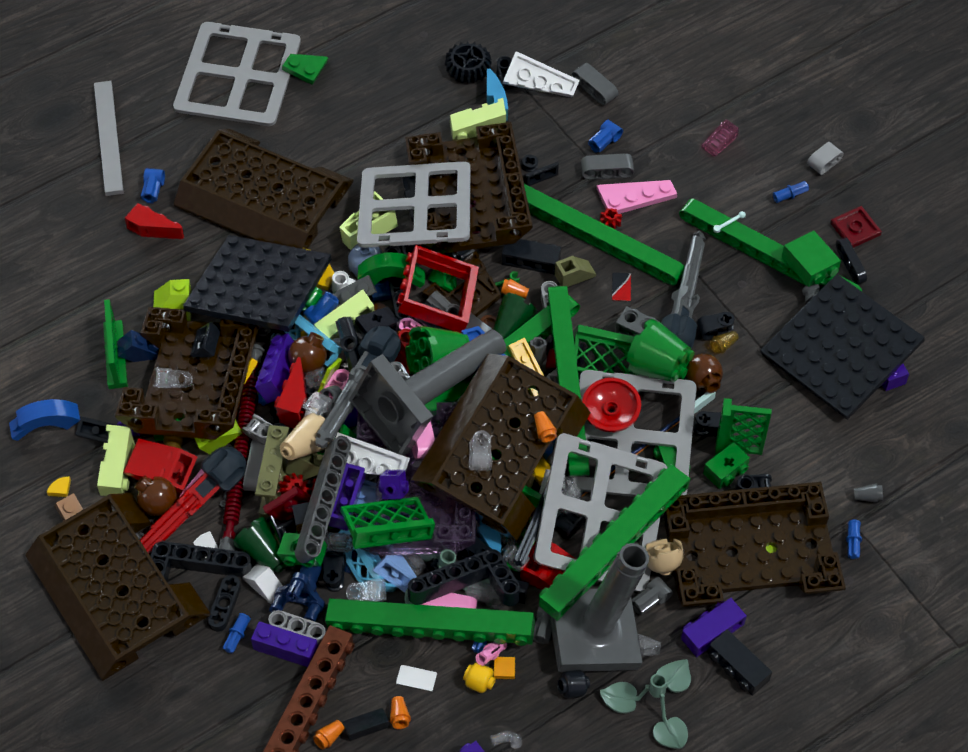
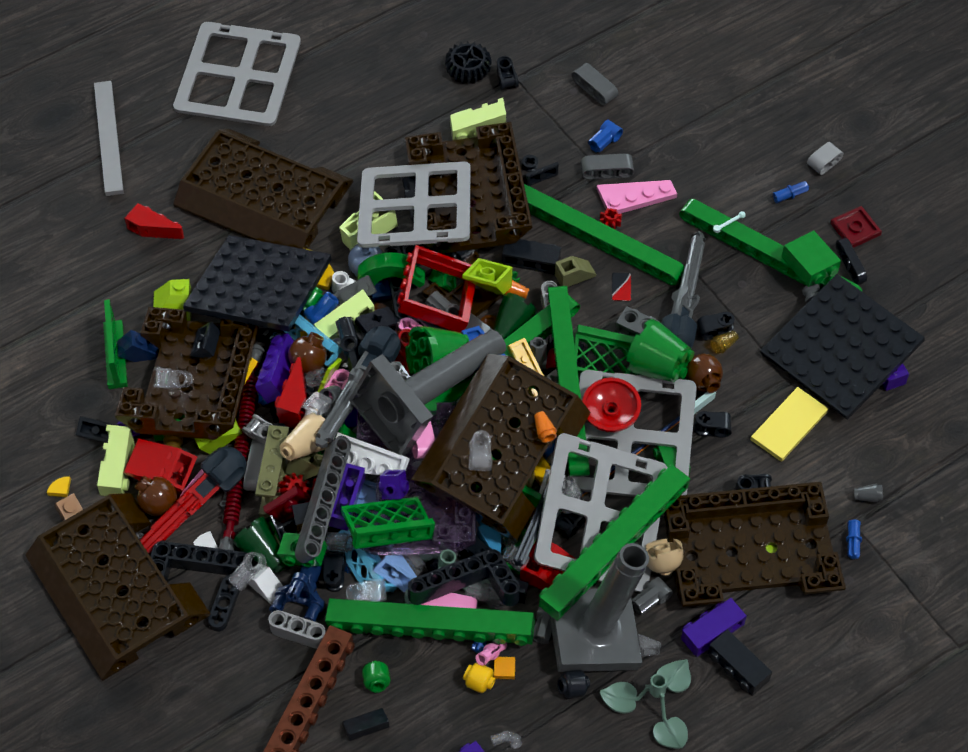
blue arch [9,399,80,441] -> none
blue piece [141,168,165,203] -> none
blue axle [223,613,251,653] -> none
dark purple brick [251,621,318,667] -> none
green wing [282,54,328,85] -> none
orange cone [313,720,345,750] -> none
orange cone [390,696,411,729] -> none
white sticker [396,665,437,691] -> none
dark azure slope [487,69,508,121] -> none
white wing [502,51,579,98] -> none
clear pink slope [701,119,739,156] -> none
green brick [703,442,750,489] -> none
green fence [715,398,772,456] -> none
none -> clear piece [228,552,267,591]
none -> green head [362,661,391,693]
none -> lime slope [462,258,513,295]
none -> light yellow tile [750,387,829,462]

